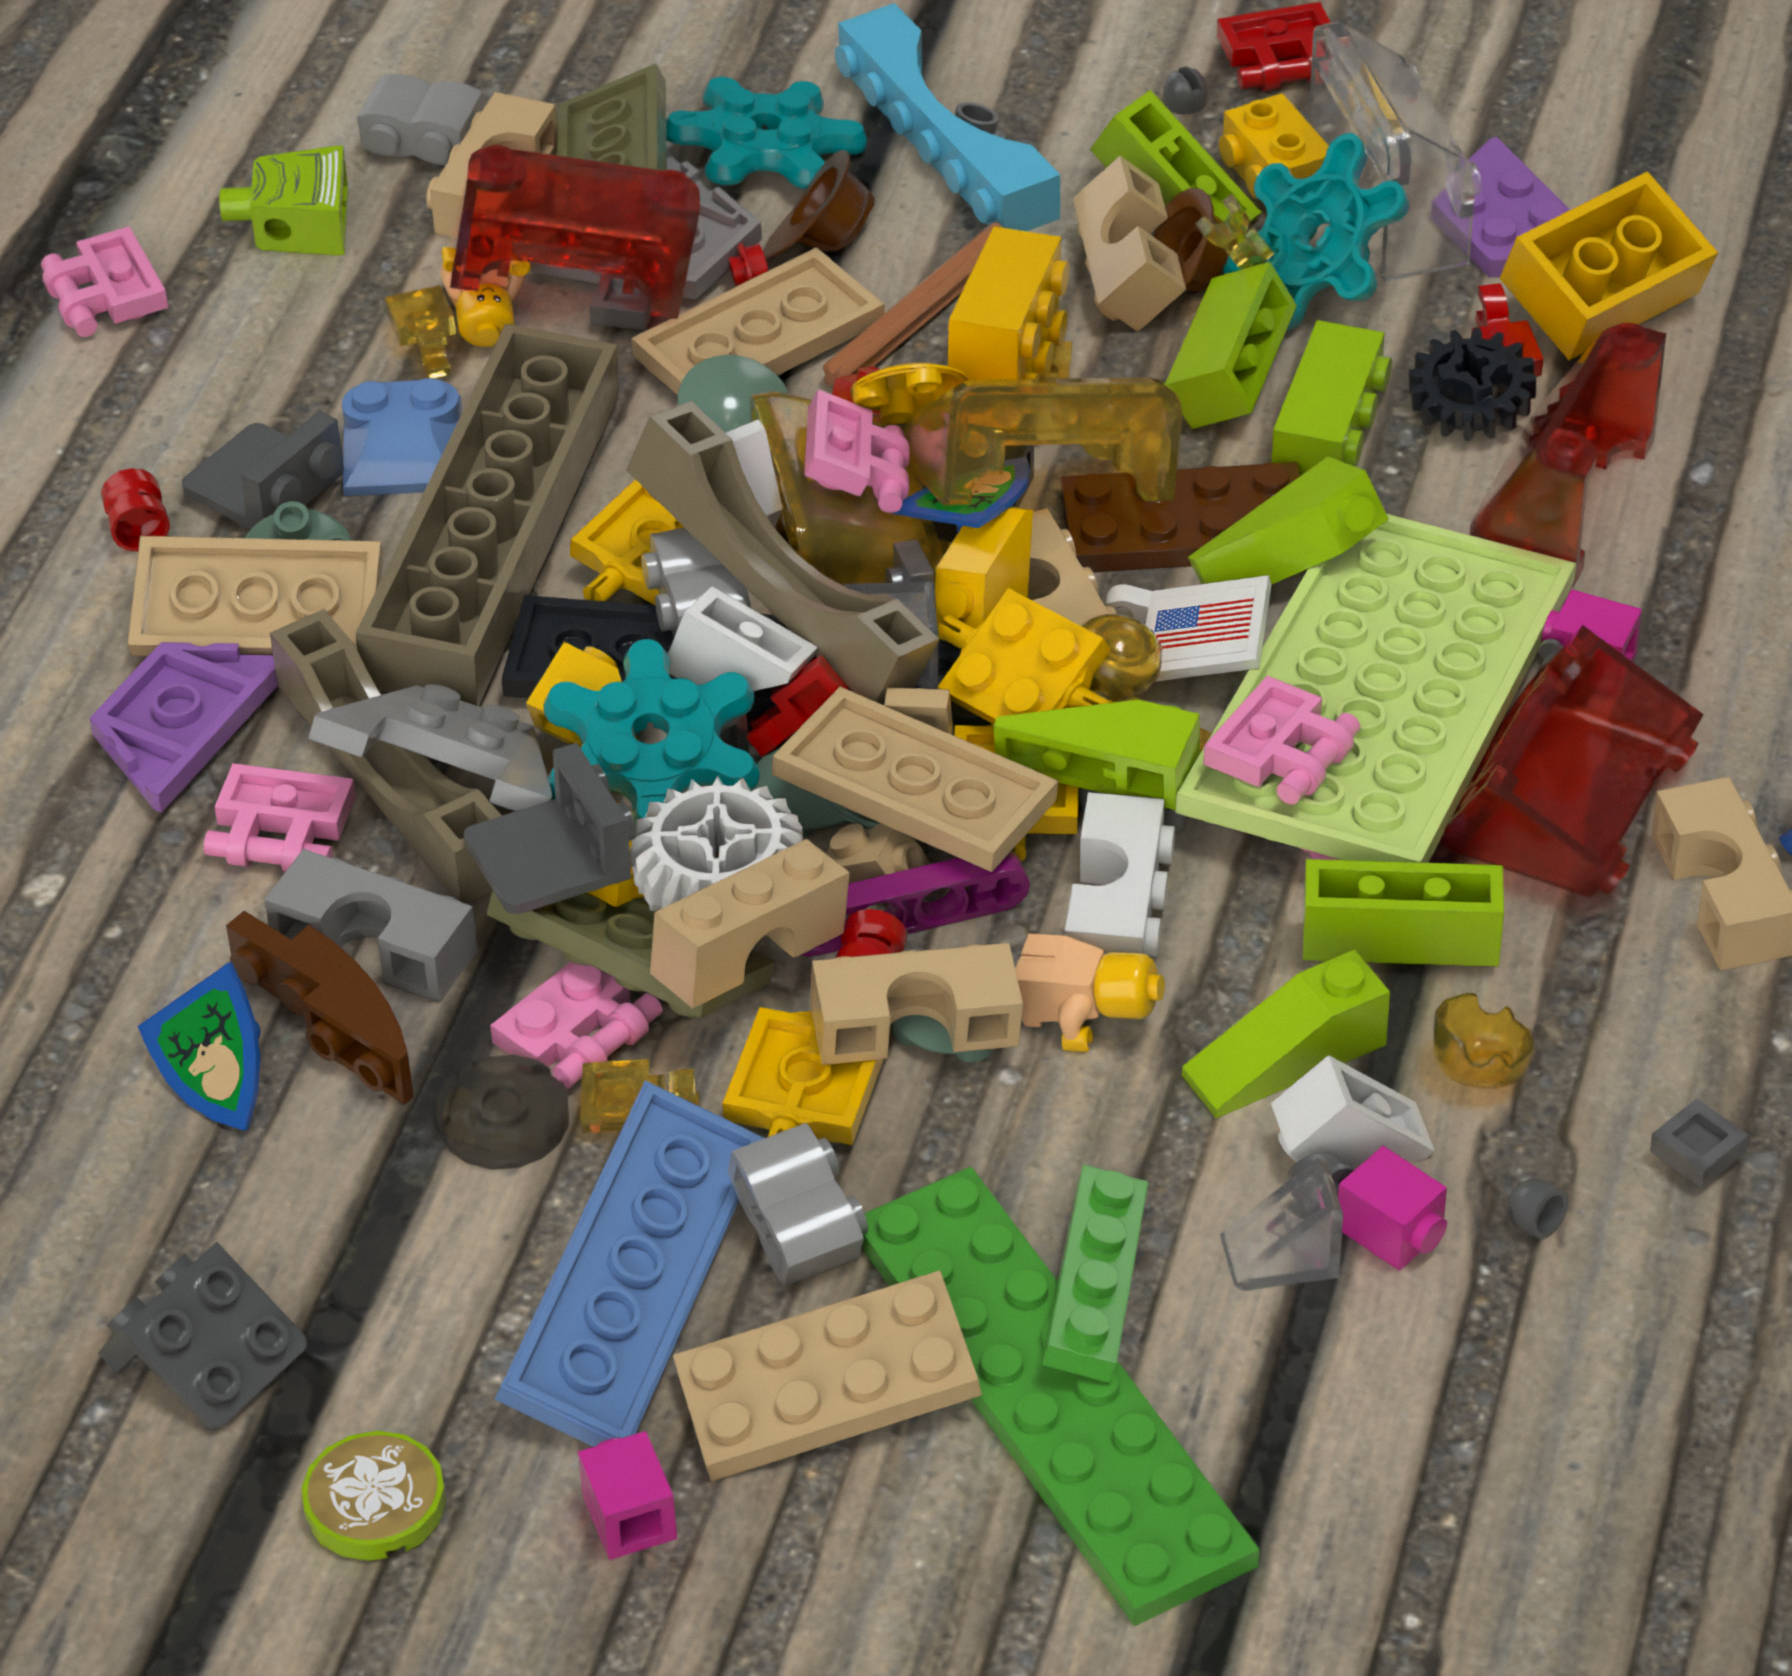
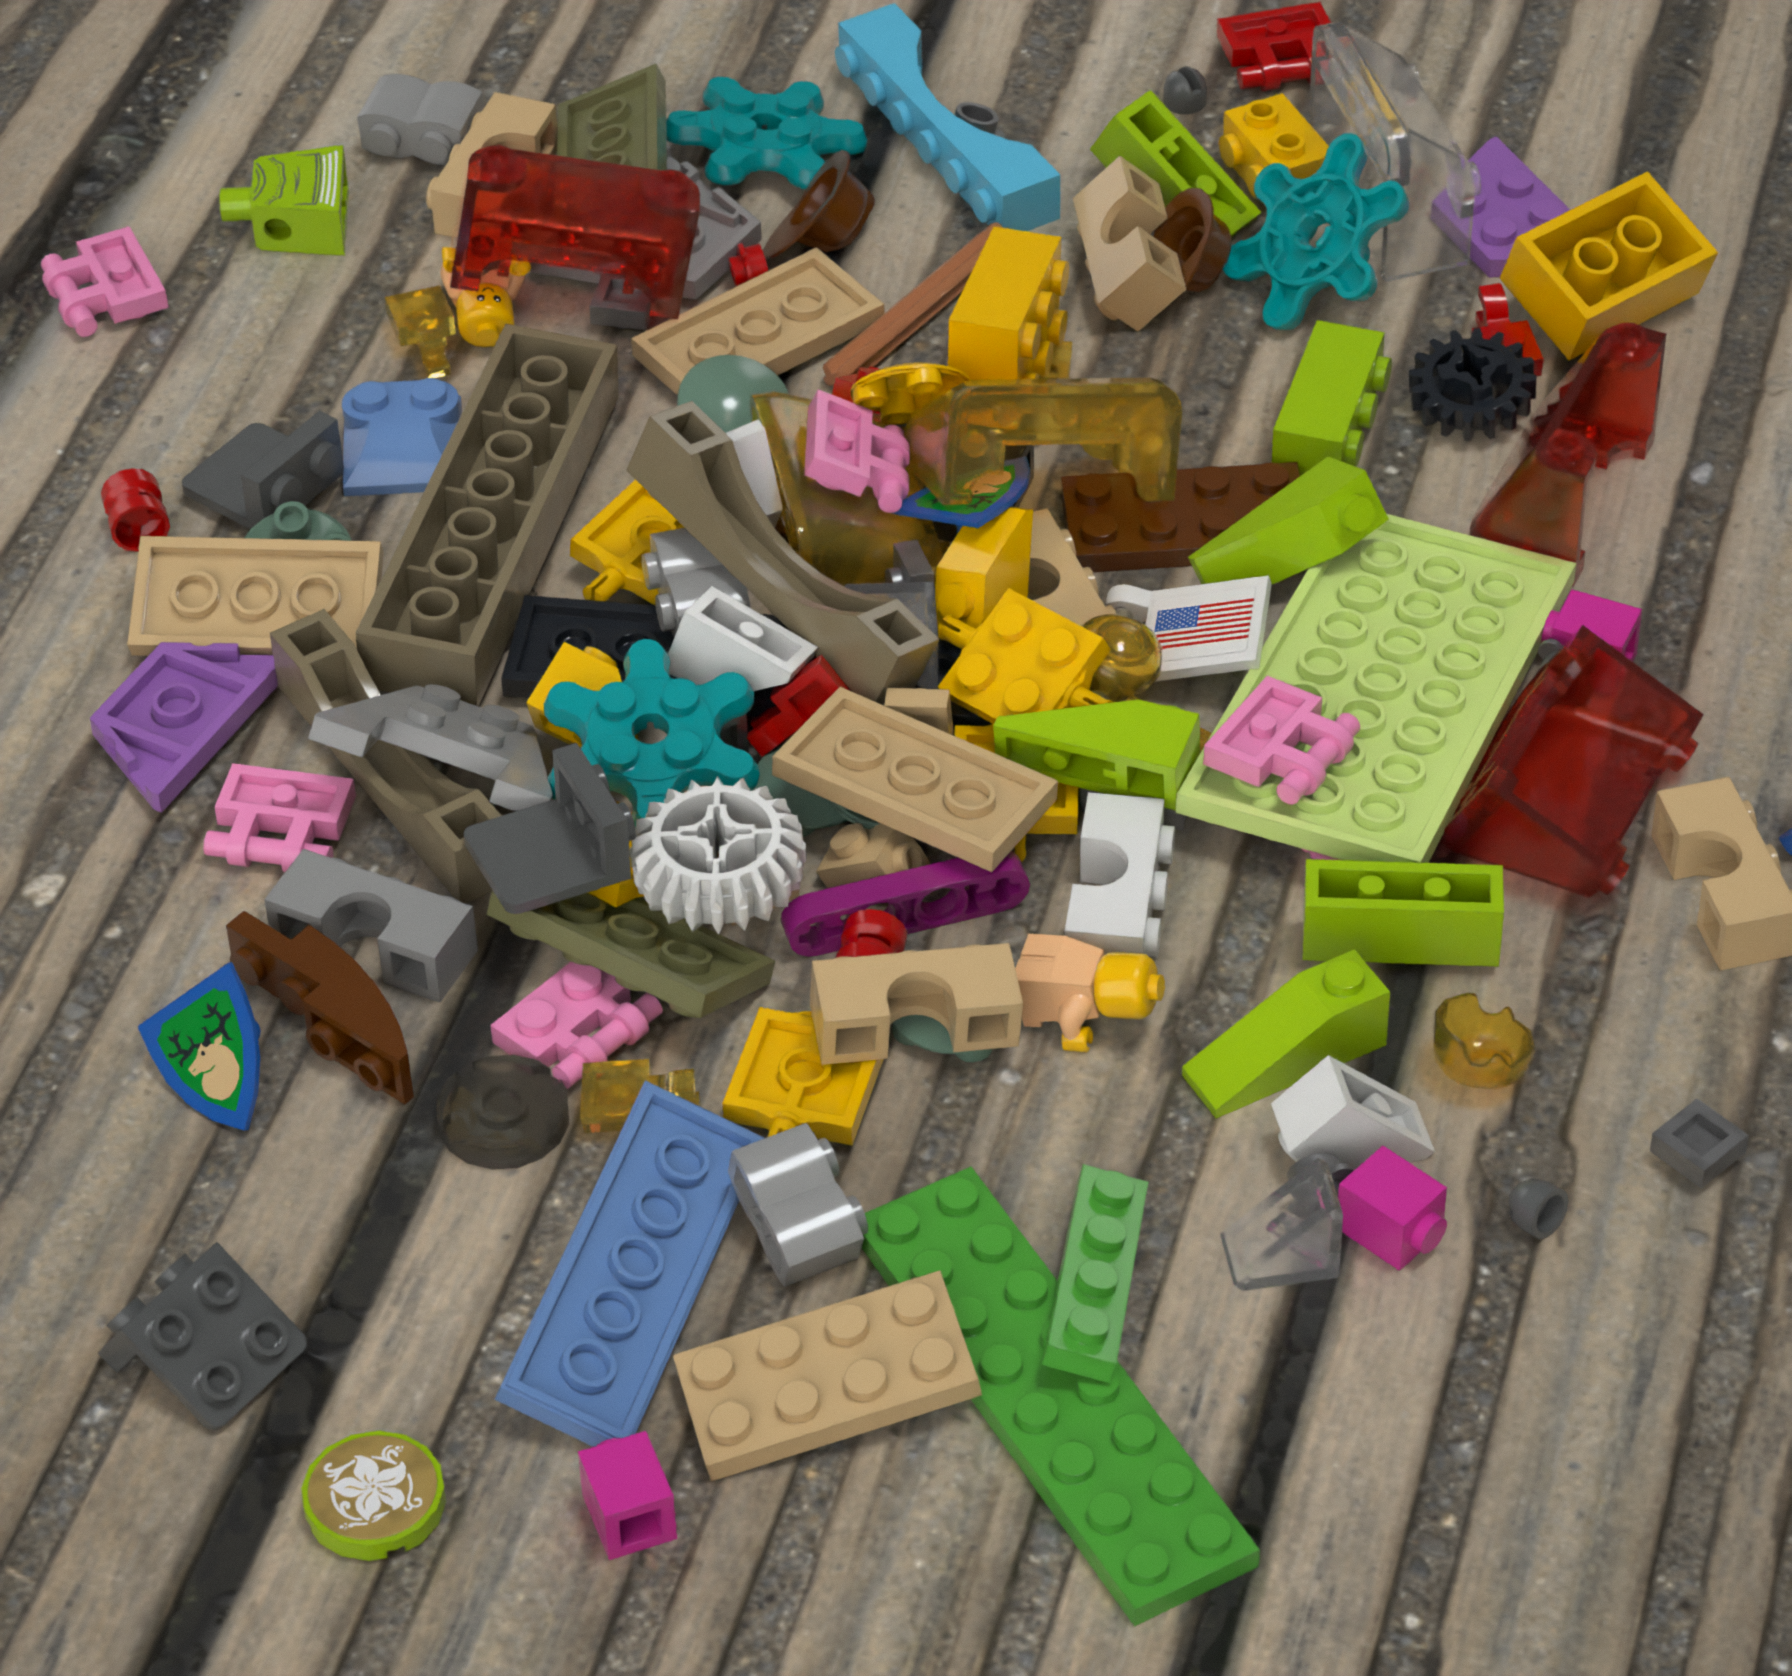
tan arch [650,839,850,1009] -> none
lime brick [1164,262,1297,429] -> none
clear yellow plate [1195,194,1275,270] -> none

